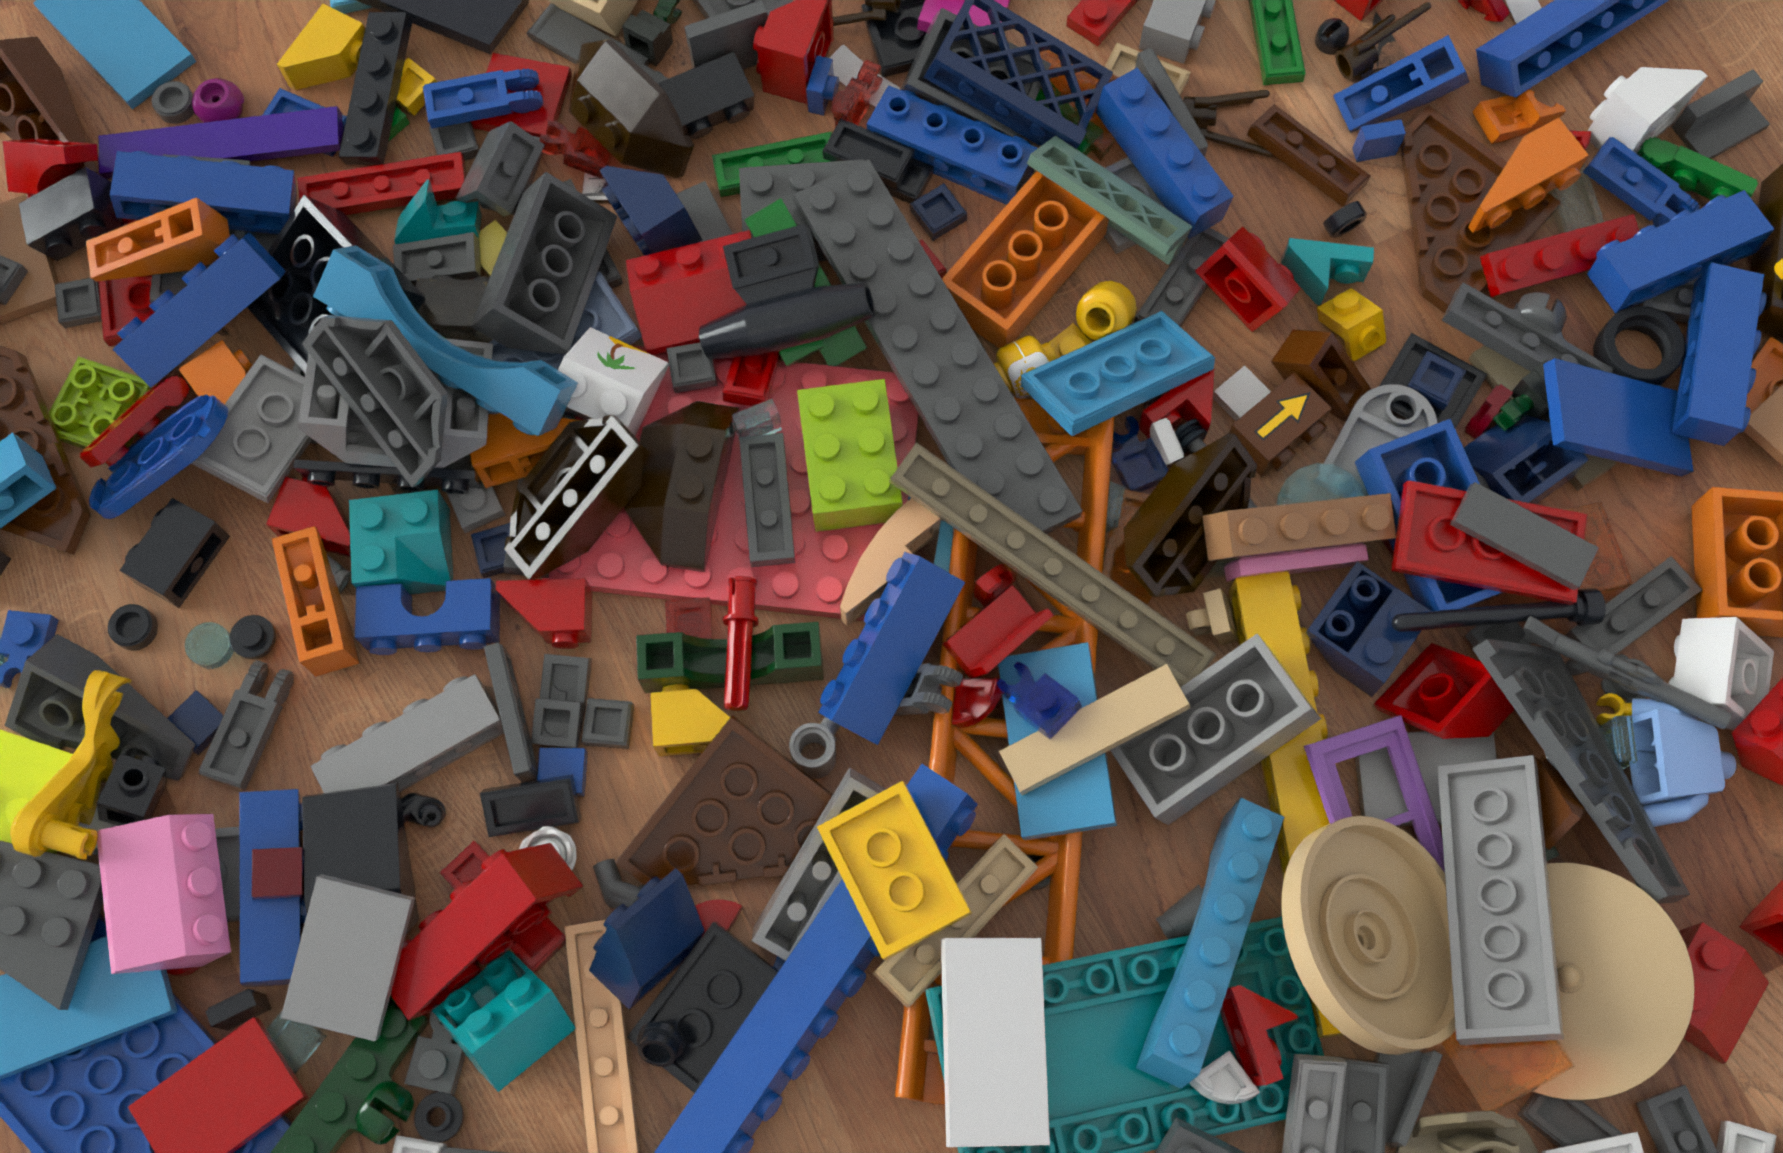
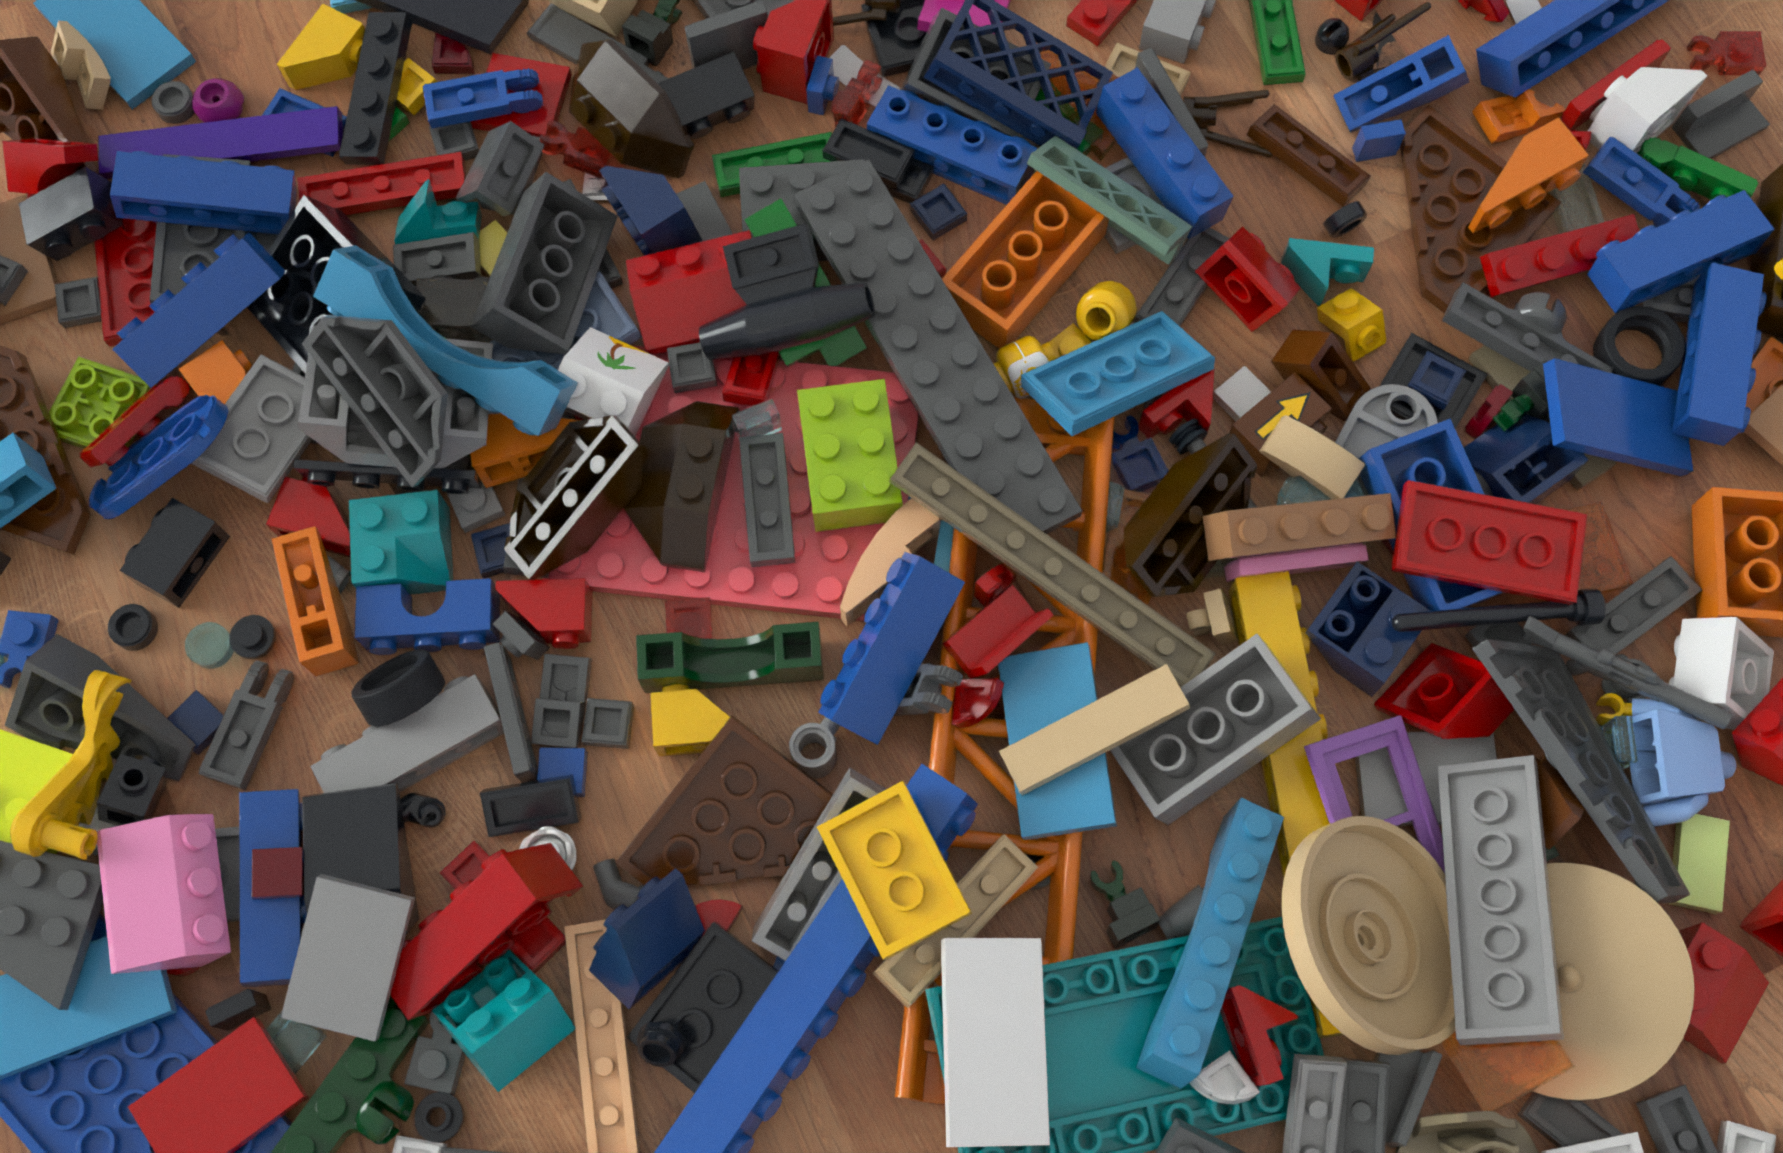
orange slope [86,197,230,282] -> none
red axle [723,576,759,711] -> none
clear blue plate [997,662,1082,740] -> none
white tile [1150,418,1184,469] -> none
dark grey tile [1450,482,1599,590] -> none
none -> tan slope [51,20,111,110]
none -> black tyre [351,649,445,727]
none -> dark red tile [432,33,475,74]
none -> dark grey plate [493,611,550,660]
none -> pearl dark grey piece [1090,860,1160,949]
none -> tan slope [1259,415,1365,499]
none -> red tile [1560,38,1671,130]
none -> yellowish green tile [1669,814,1730,914]
none -> clear red plate [1687,31,1766,75]

